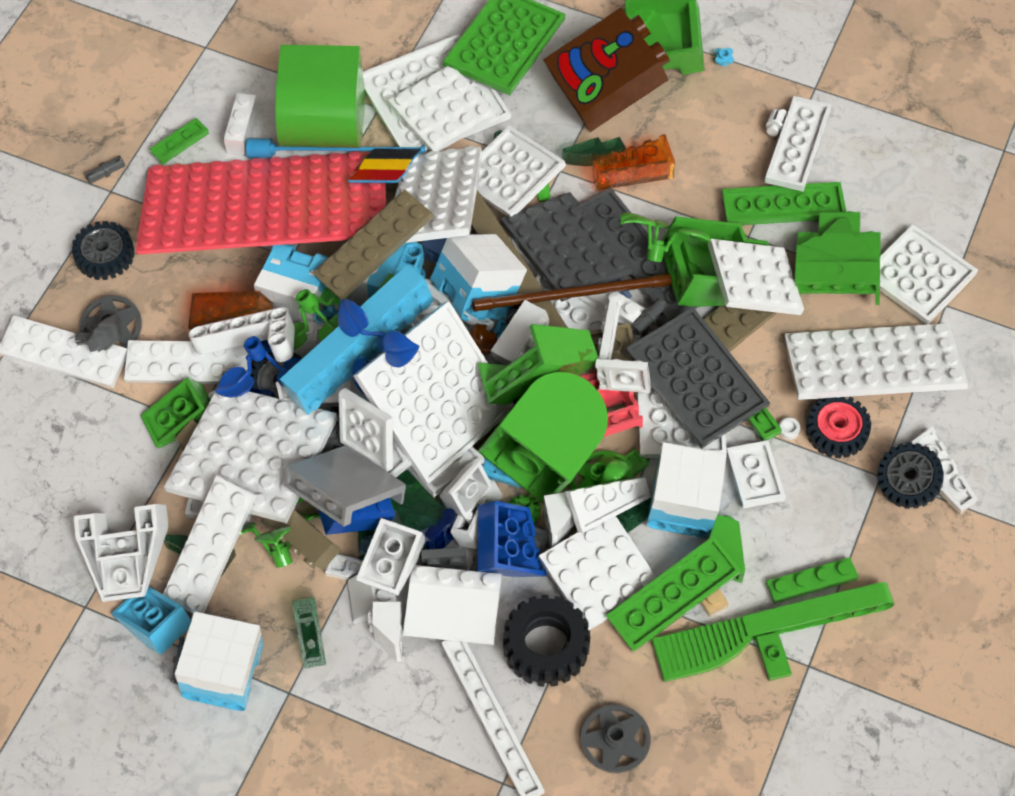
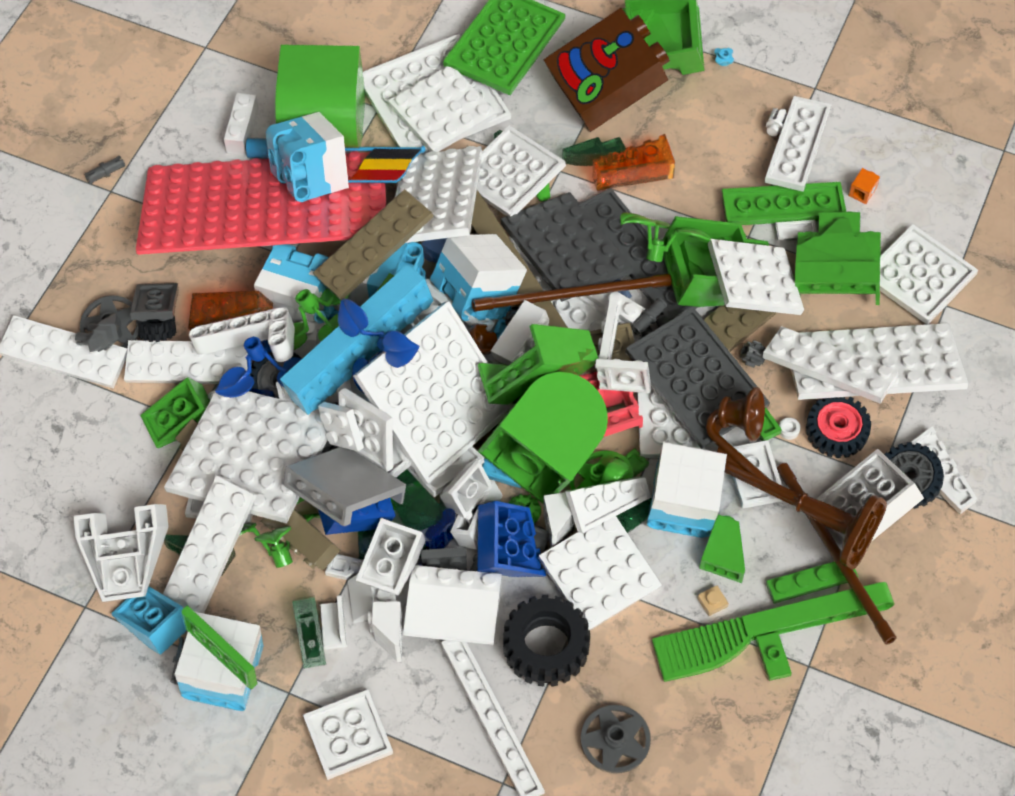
wheel [72,221,135,280] -> none
bright green plate [149,118,209,165] -> none
bright green plate [606,536,742,653] -> none
none -> dark grey plate [130,283,179,322]
none -> black tyre [137,316,176,342]
none -> bright green tile [181,605,258,690]
none -> medium azure piece [266,112,349,202]
none -> white plate [303,690,393,780]
none -> white plate [318,402,364,451]
none -> white panel [320,595,347,649]
none -> reddish brown piece [706,387,887,570]
none -> dark grey gear [740,340,766,368]
none -> white plate [763,326,898,404]
none -> white tile [775,220,817,241]
none -> reddish brown piece [777,463,897,645]
none -> white slope [817,449,924,541]
none -> orange brick [849,168,880,204]

